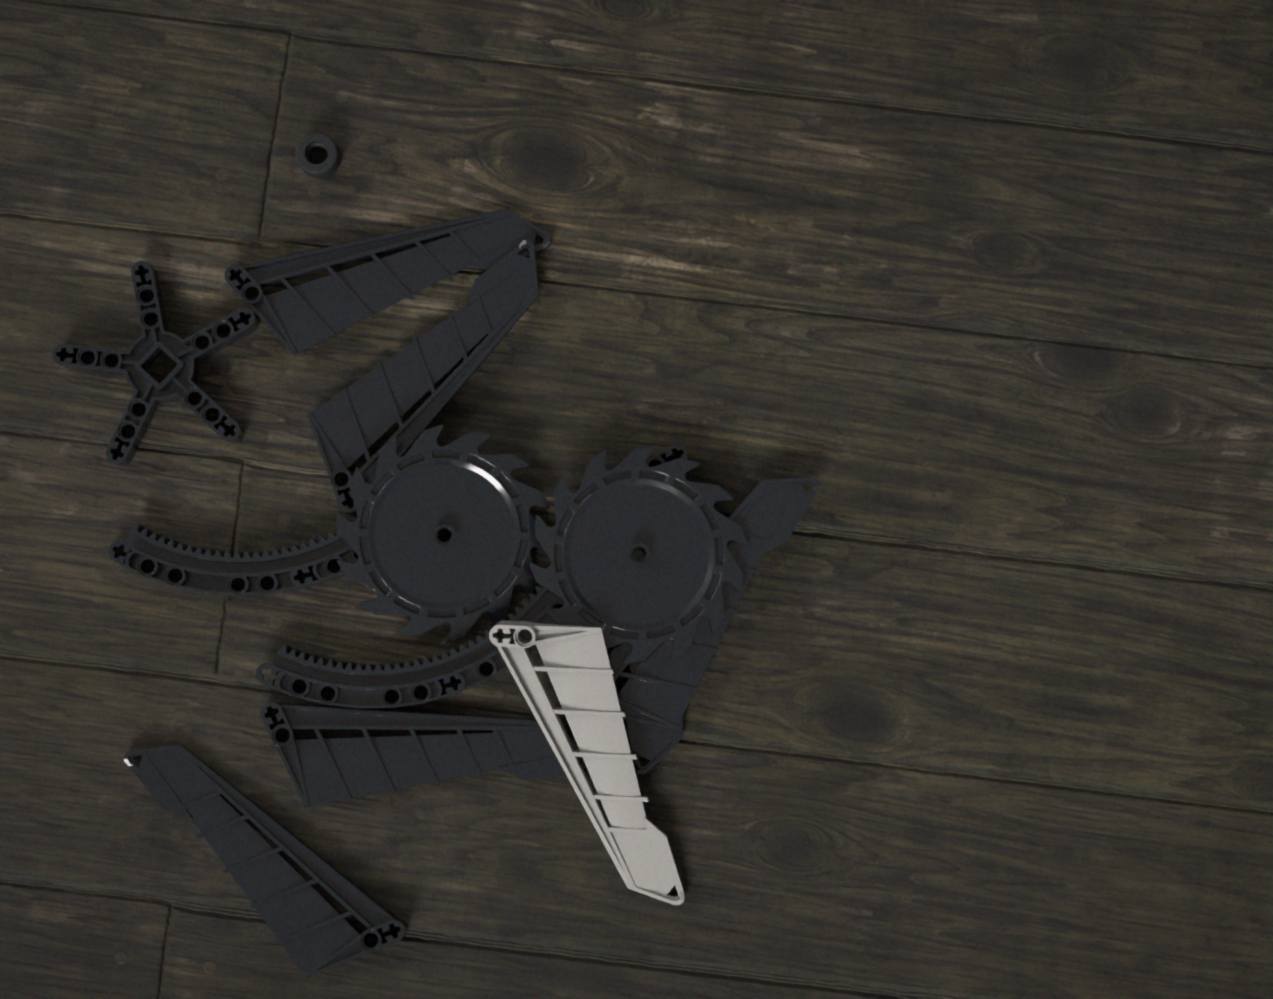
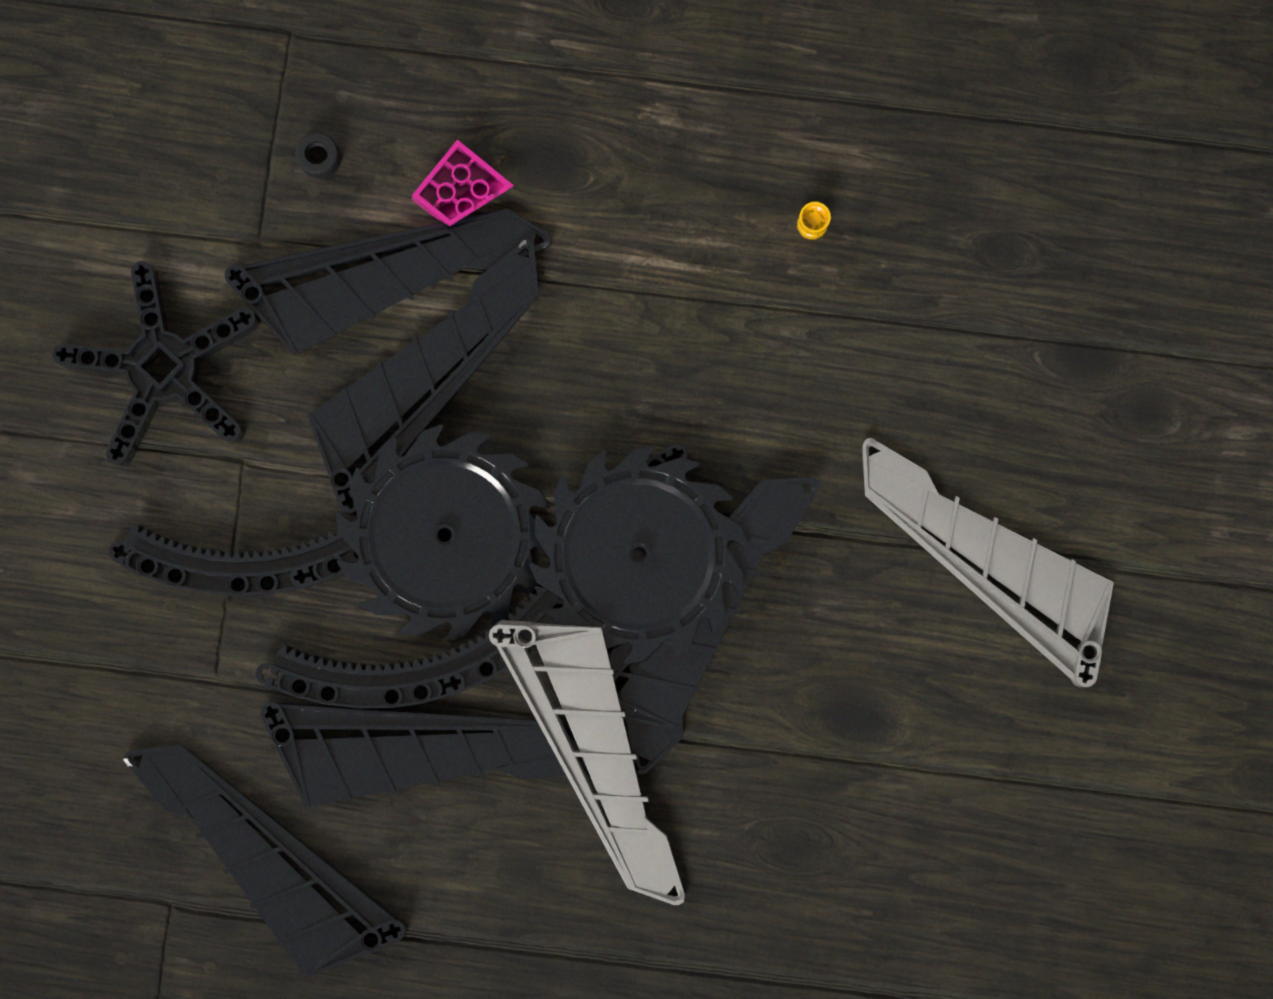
none -> dark pink wedge [412,140,514,226]
none -> yellow wheel [797,202,831,239]
none -> light grey wing [862,438,1114,687]

